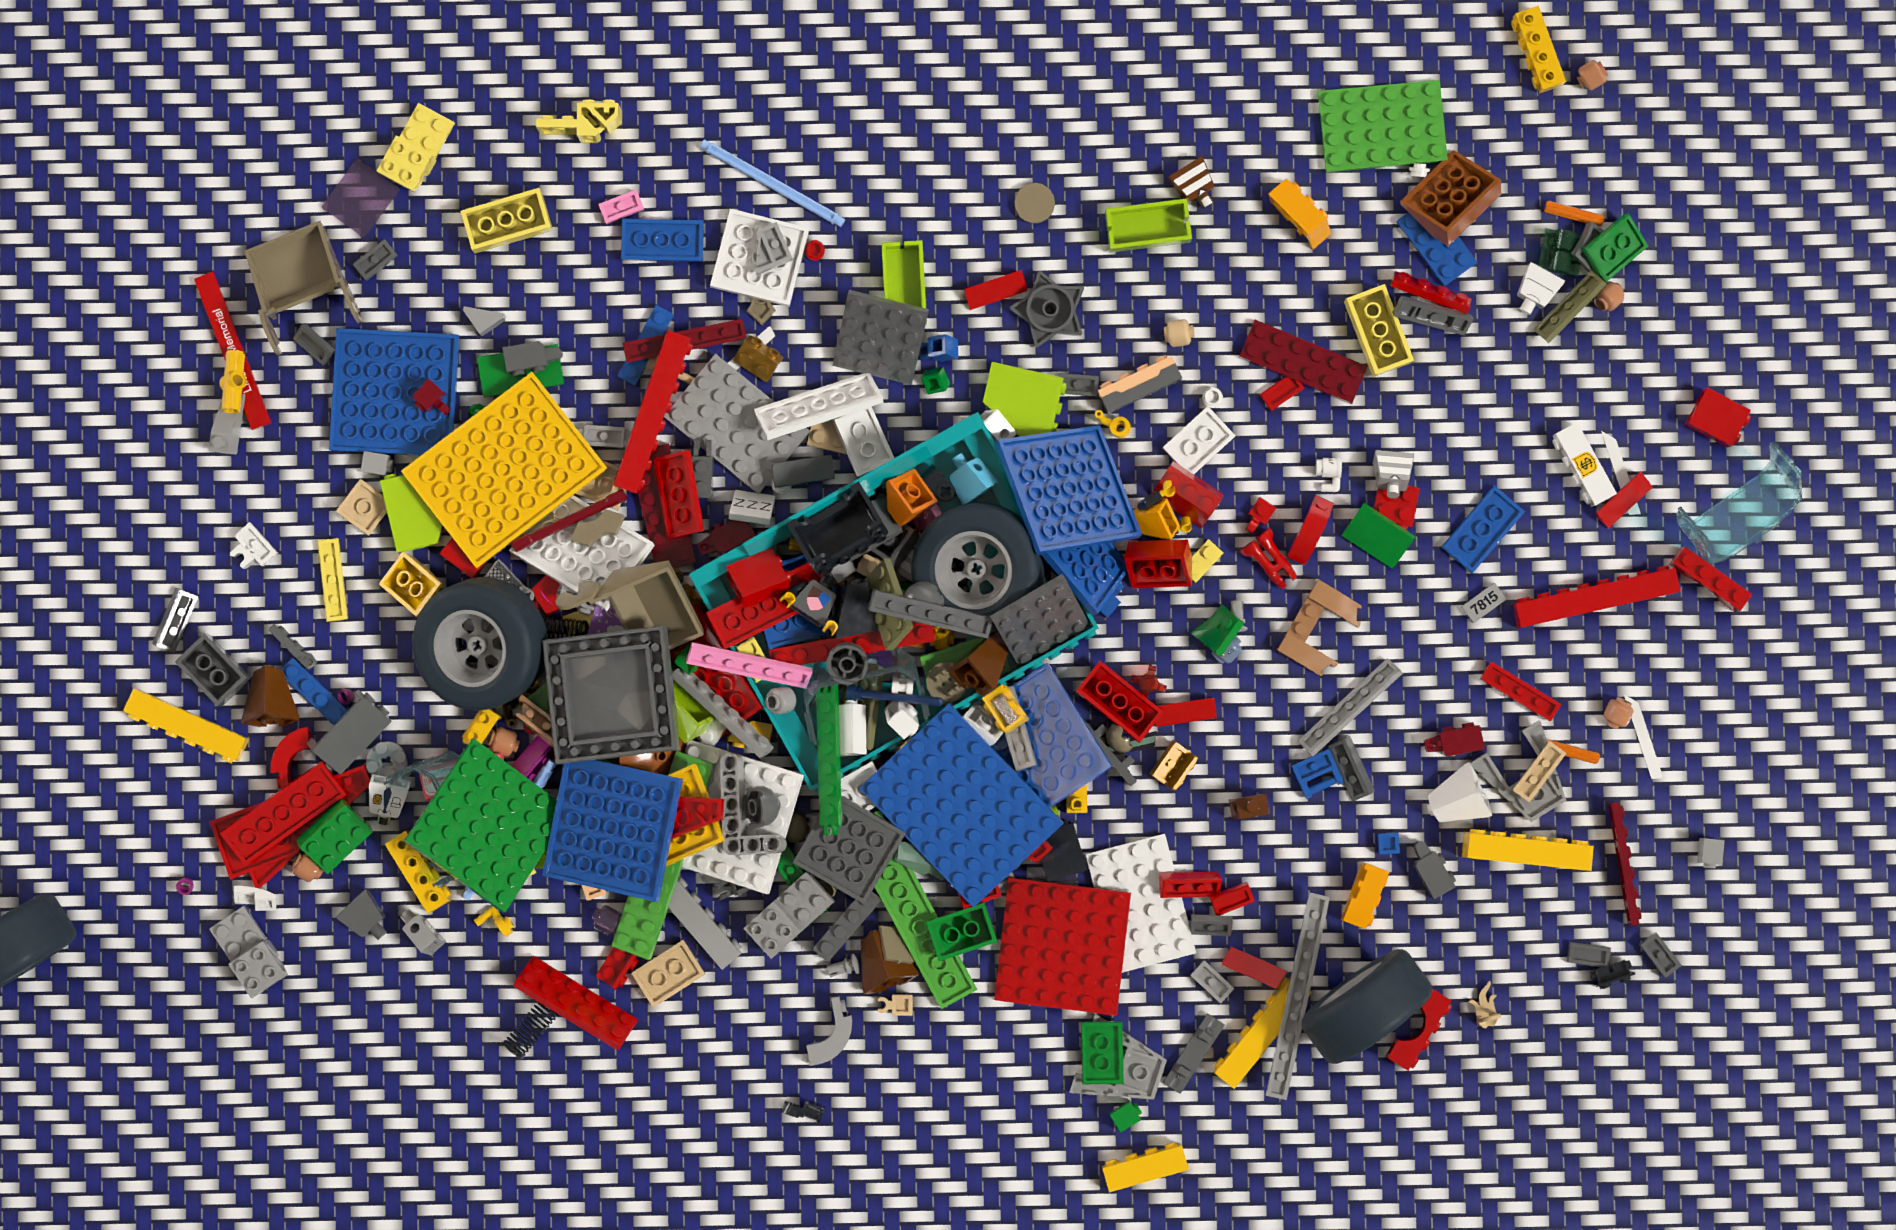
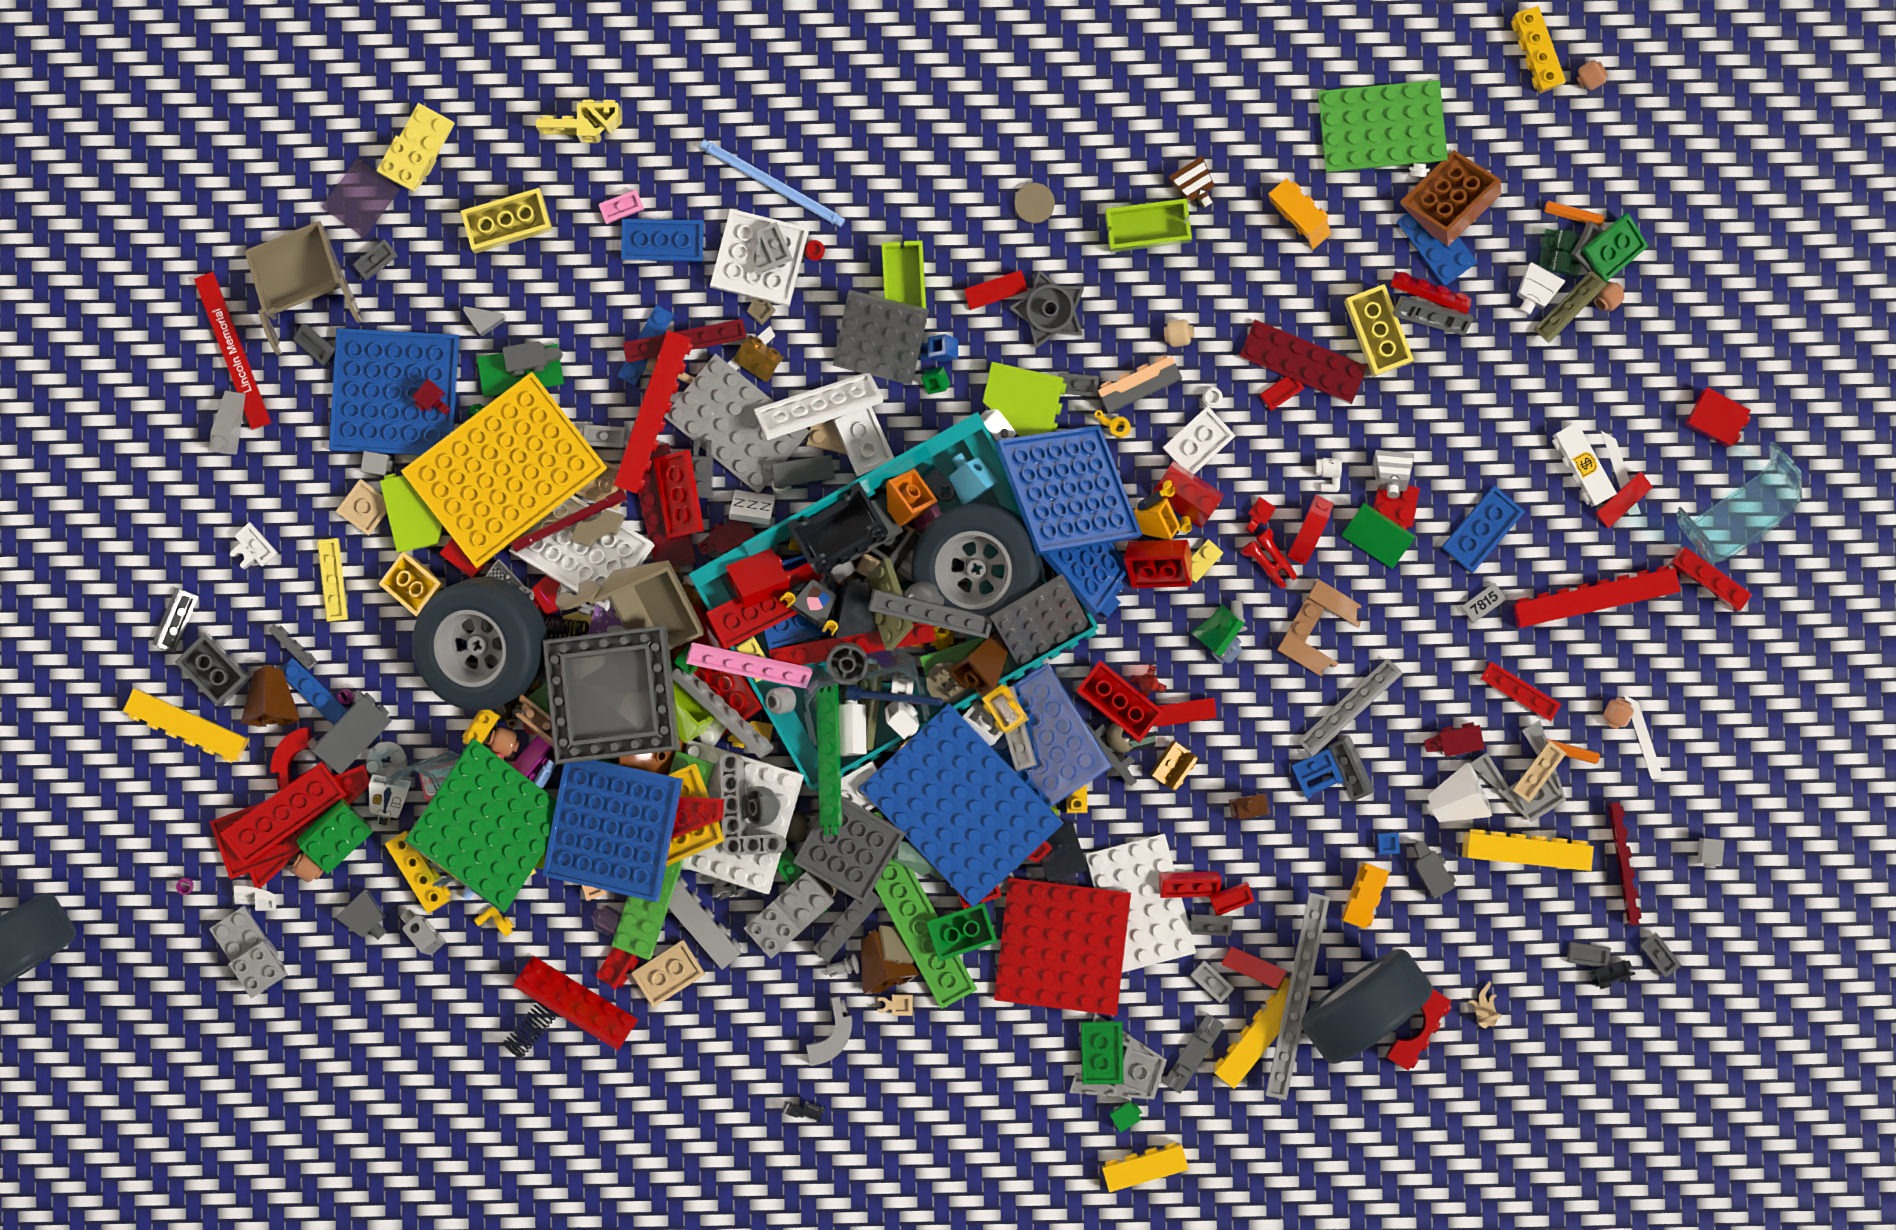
yellow piece [220,350,247,414] -> none

